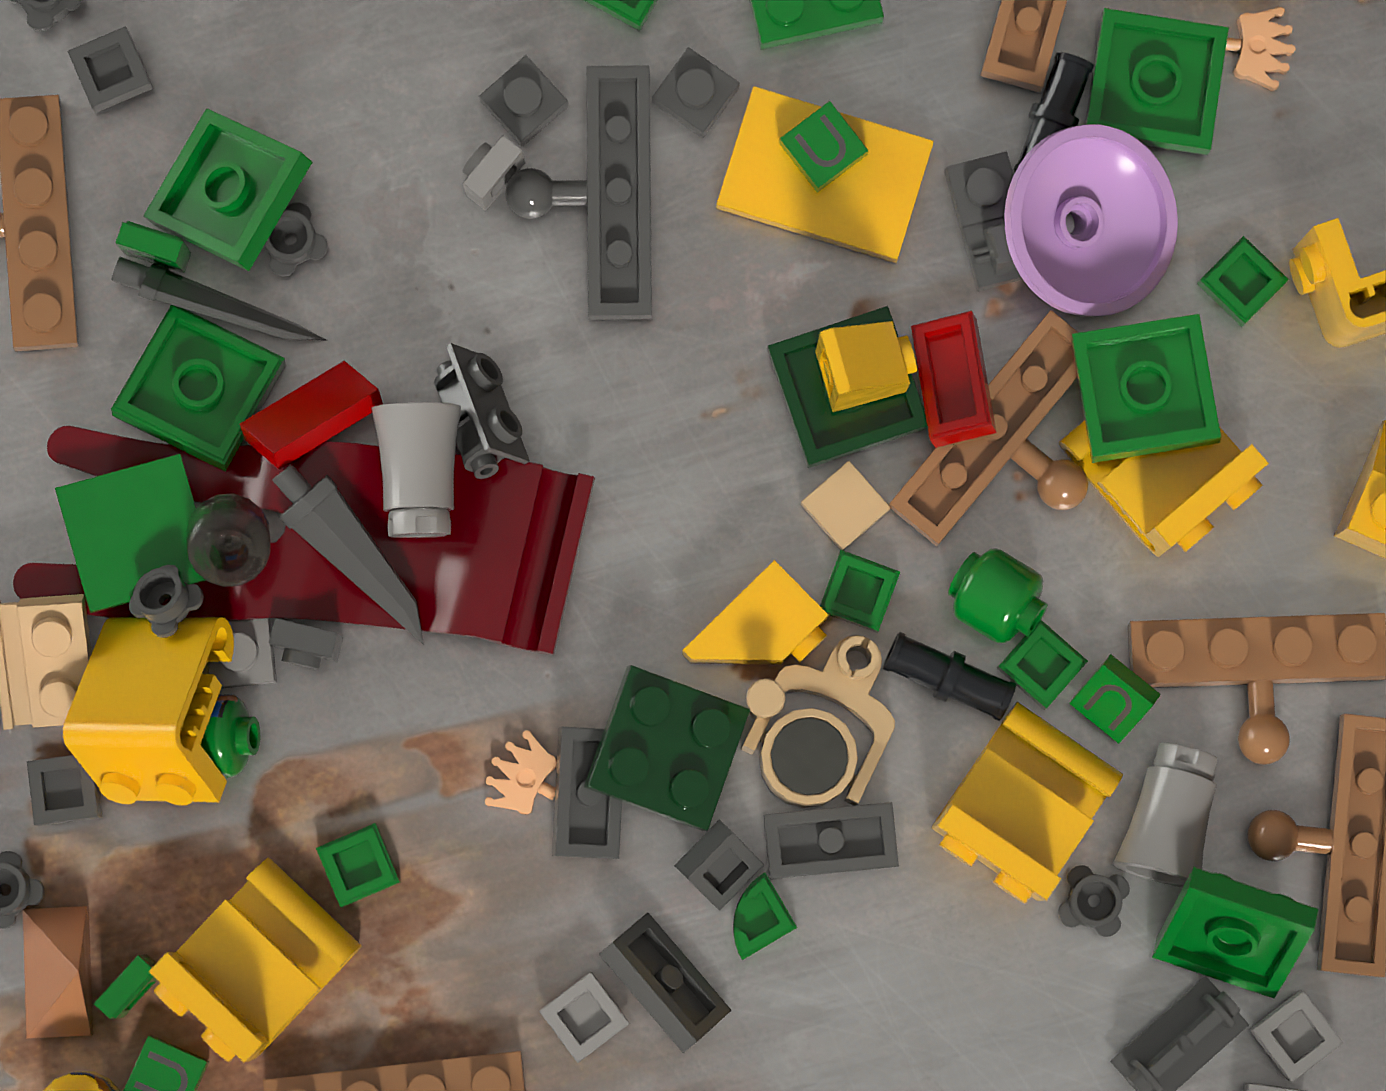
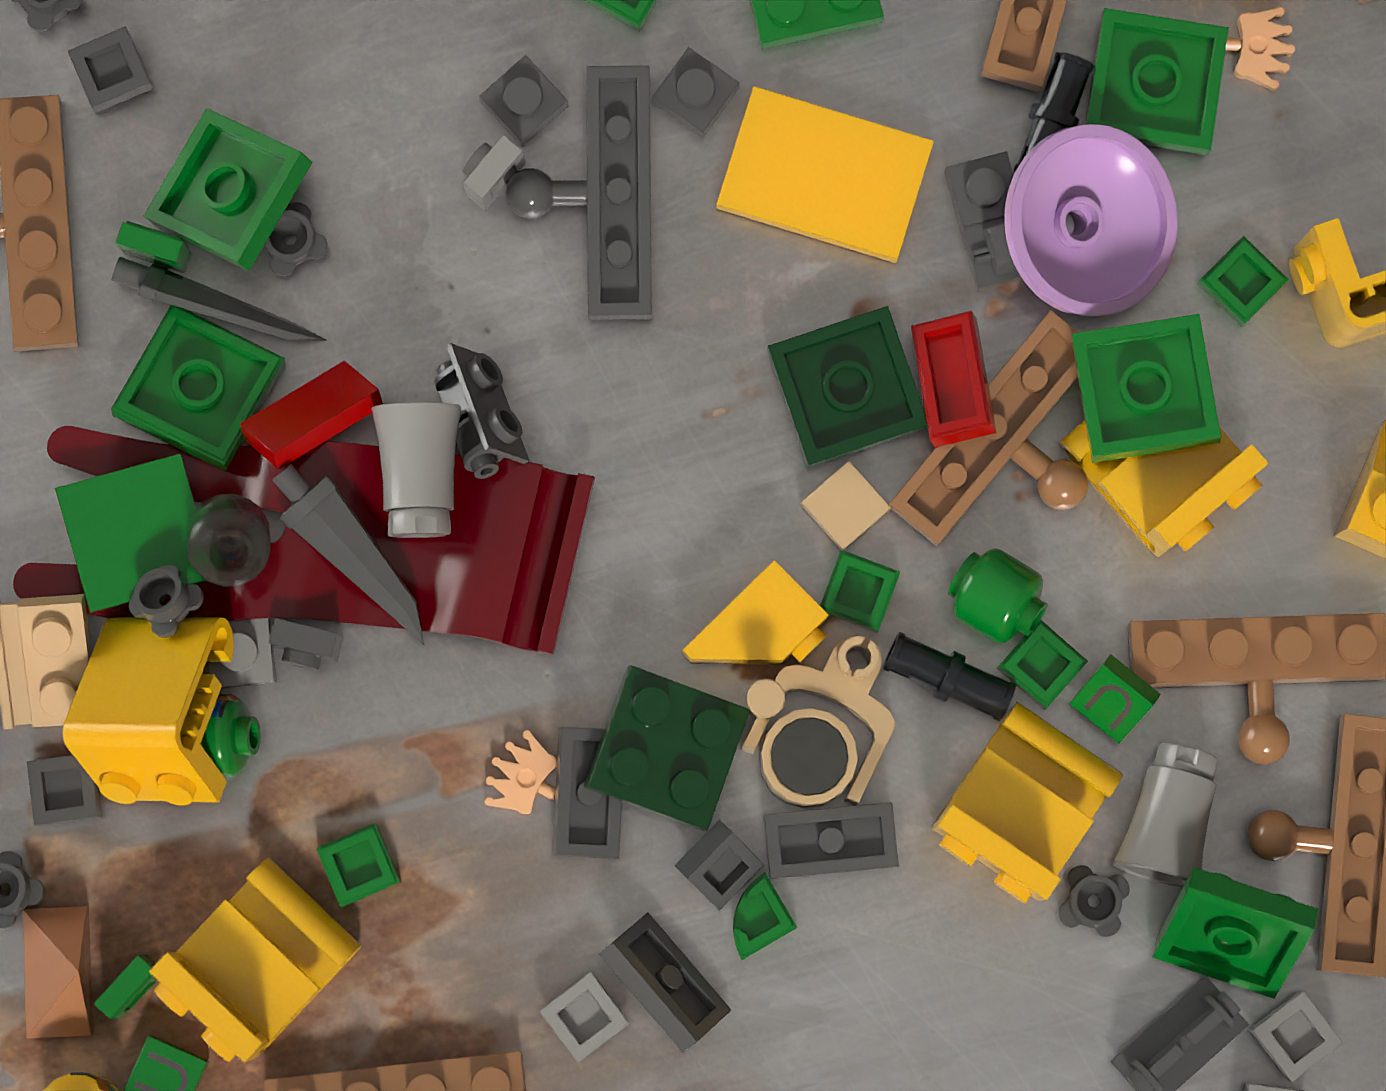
green tile [779,101,868,192] -> none
yellow slope [815,321,917,412] -> none

